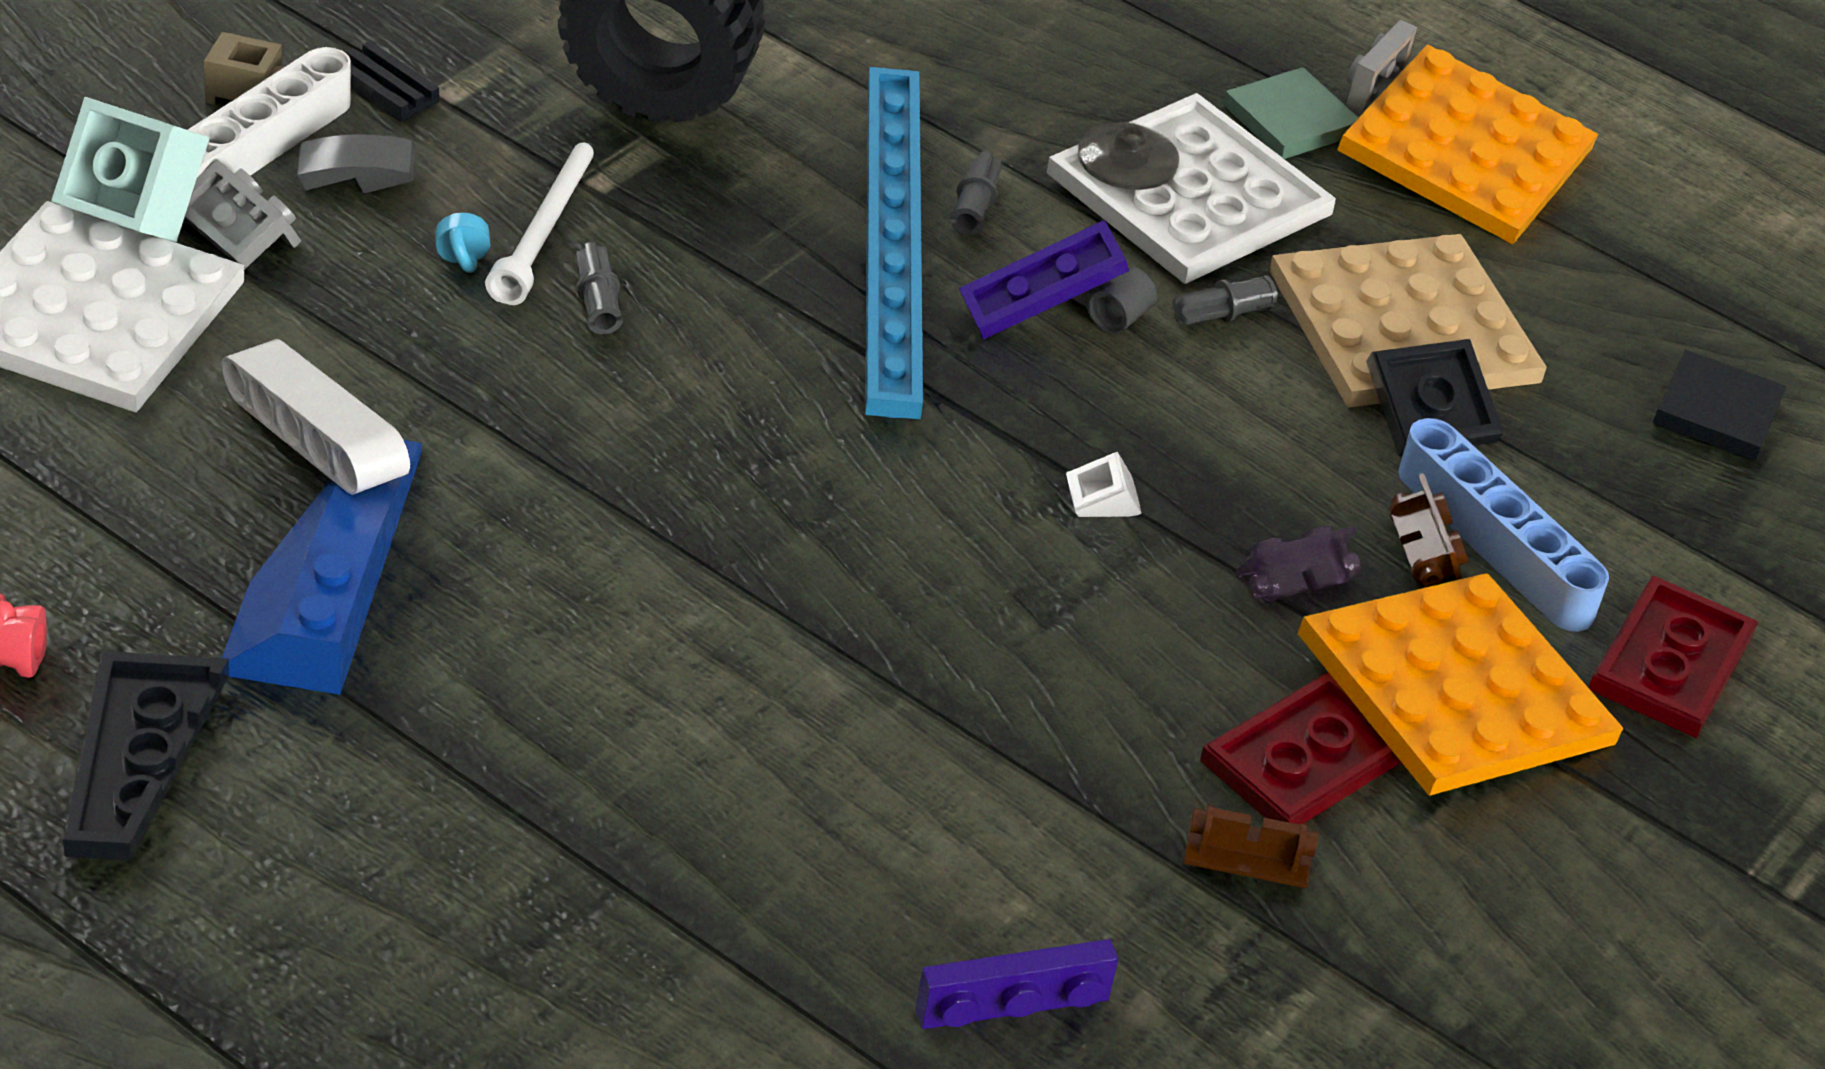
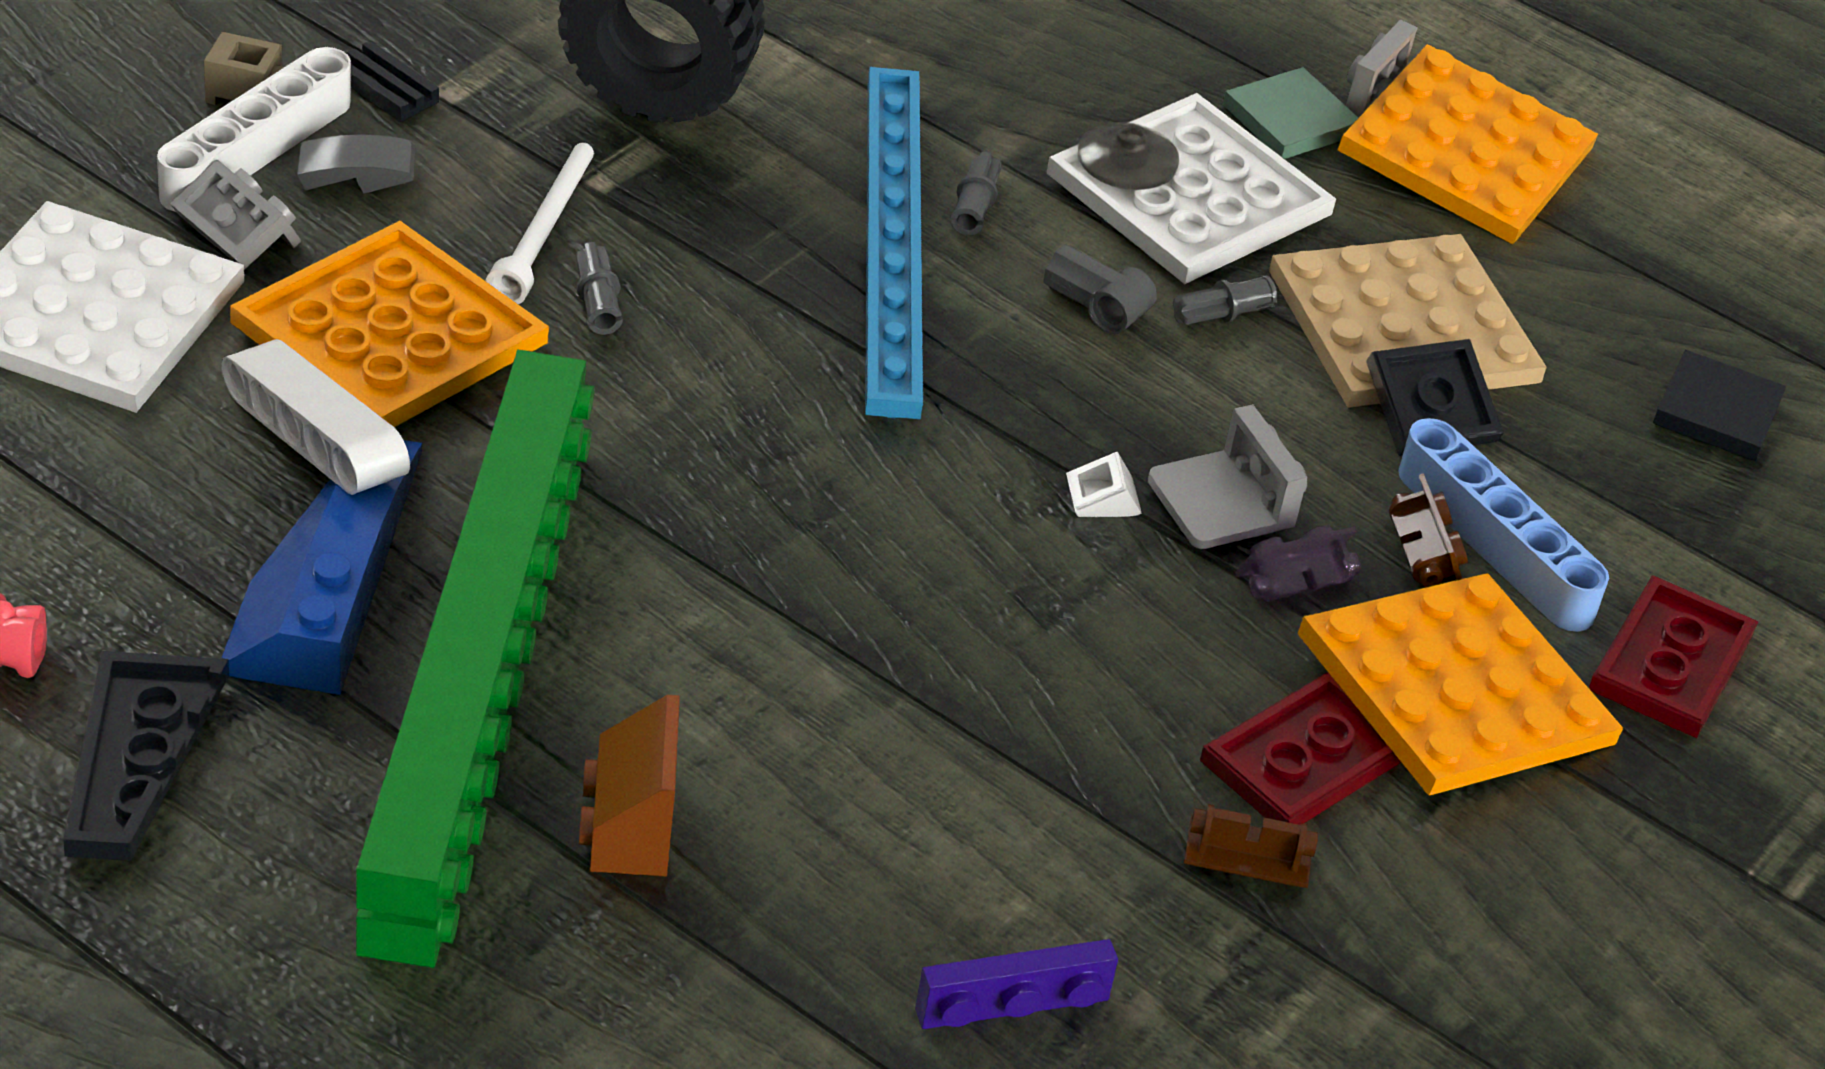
light aqua brick [51,97,210,242] -> none
medium azure tile [435,213,490,273] -> none
dark purple plate [959,220,1129,340] -> none
none -> light orange plate [230,221,549,427]
none -> green piece [356,349,594,968]
none -> dark orange slope [579,695,680,877]
none -> light grey bracket [1148,404,1308,549]

